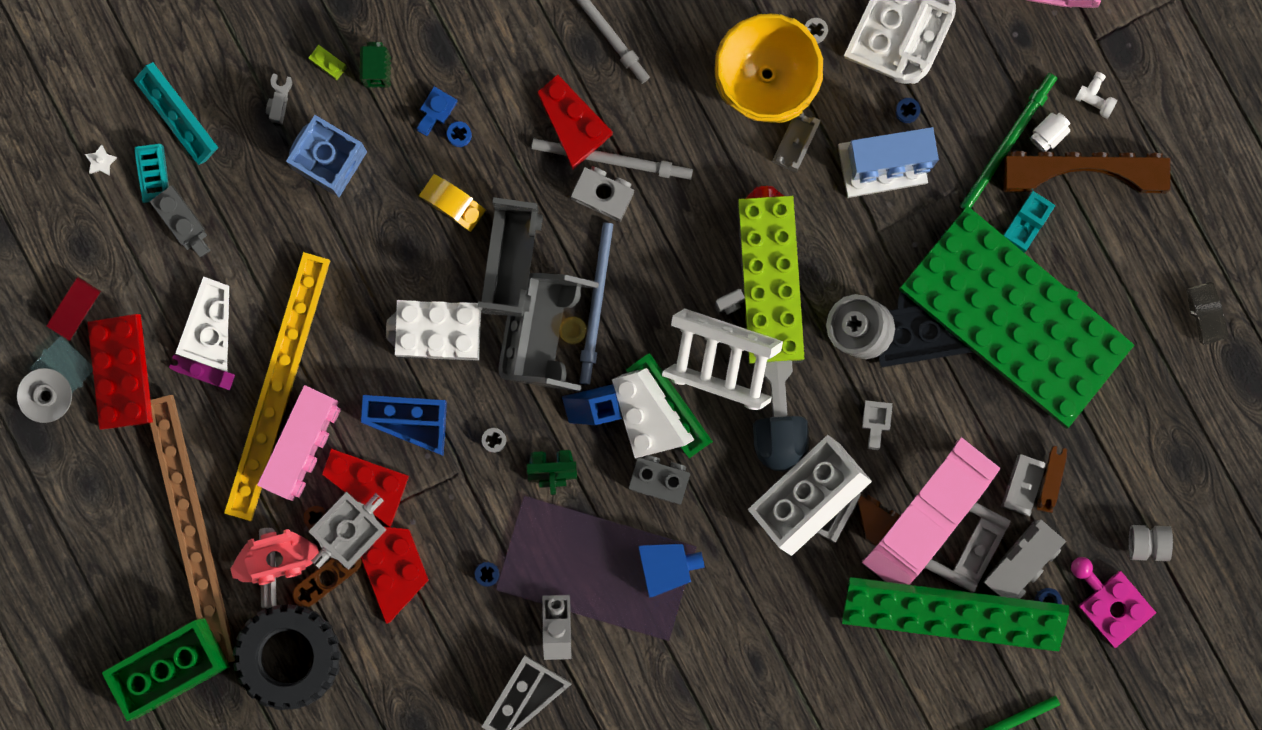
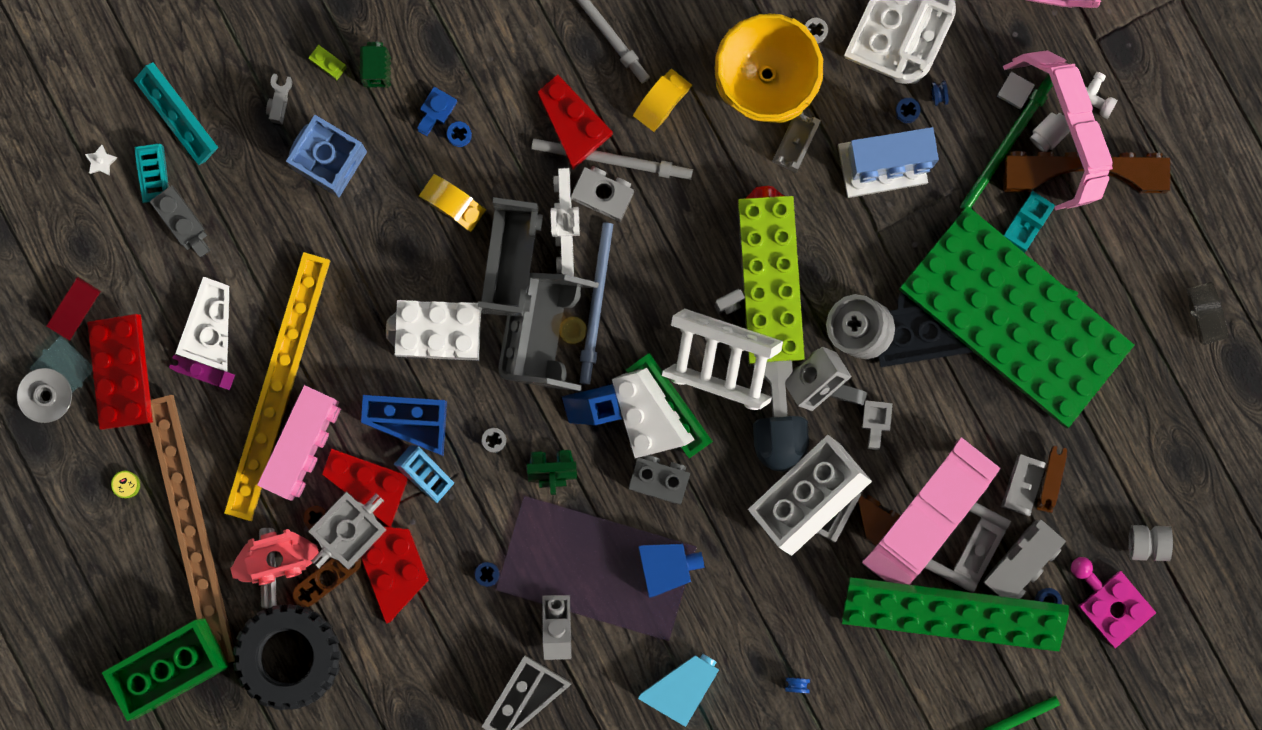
none -> light yellow tile [111,471,140,498]
none -> dark azure slope [394,445,454,503]
none -> white plate [551,168,580,277]
none -> yellow brick [633,68,692,132]
none -> medium azure slope [638,654,719,727]
none -> light grey brick [785,347,852,411]
none -> blue bush [785,678,810,693]
none -> dark grey beam [829,385,867,406]
none -> dark blue bush [931,80,949,106]
none -> white tile [997,72,1035,109]
none -> bright pink windscreen [1003,50,1113,210]

